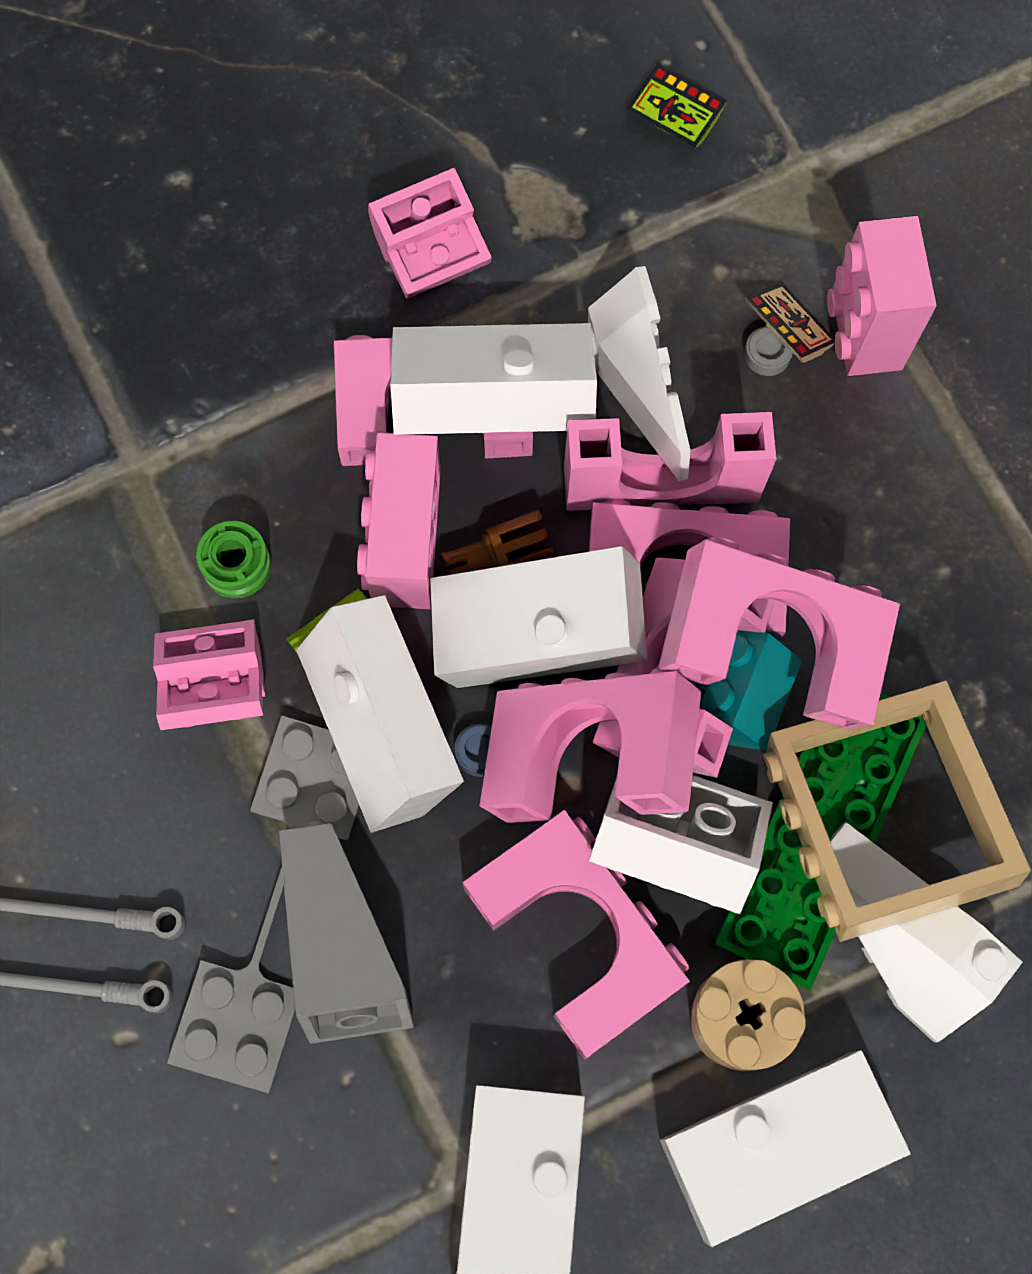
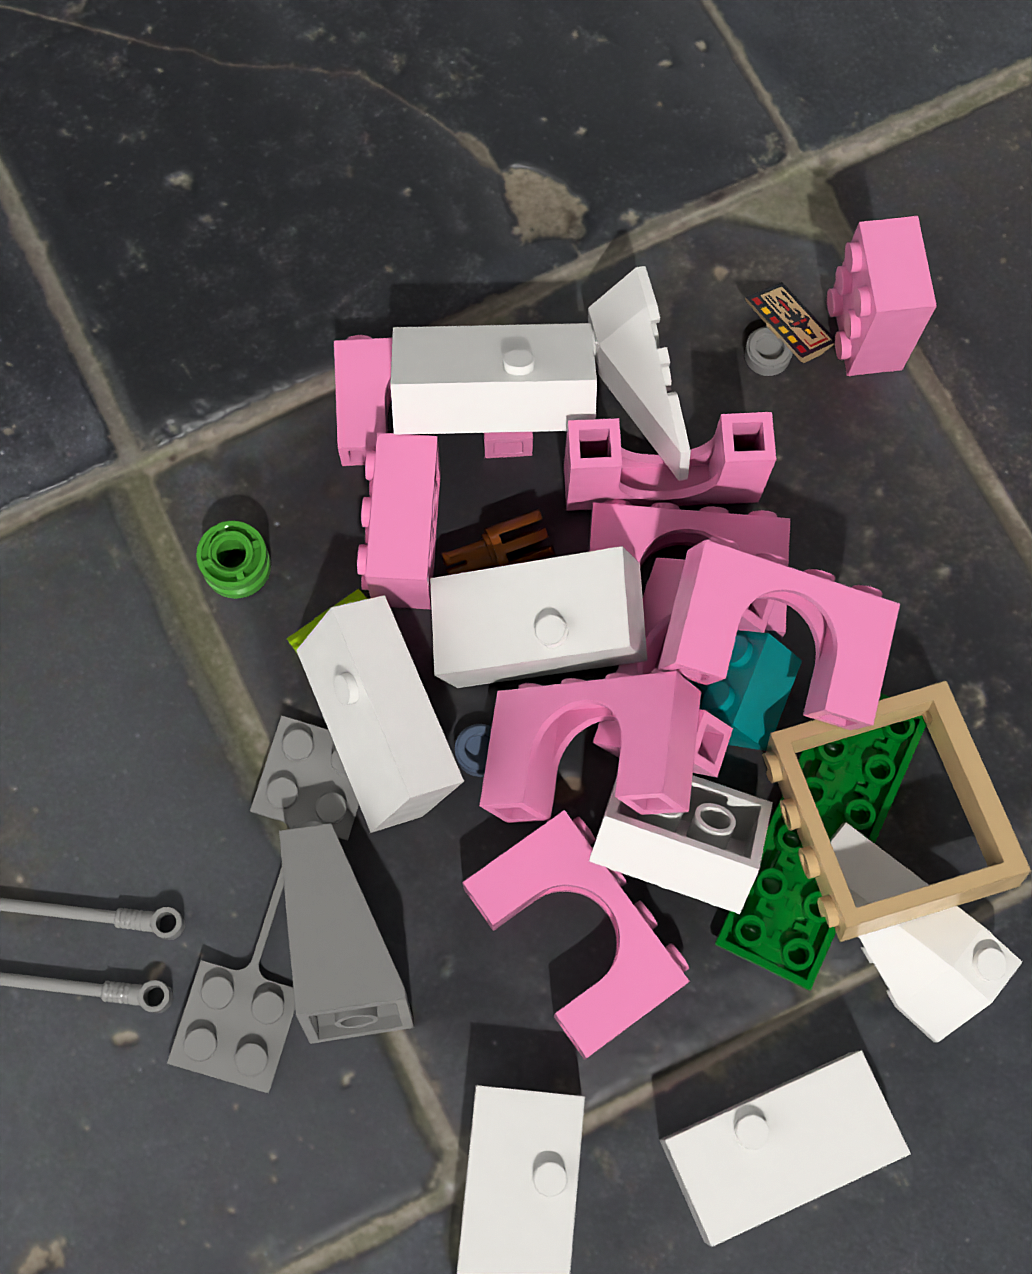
bright pink brick [153,620,265,730] -> none
bright pink brick [368,168,492,299] -> none
piece [626,63,727,148] -> none
tan brick [691,960,806,1071] -> none

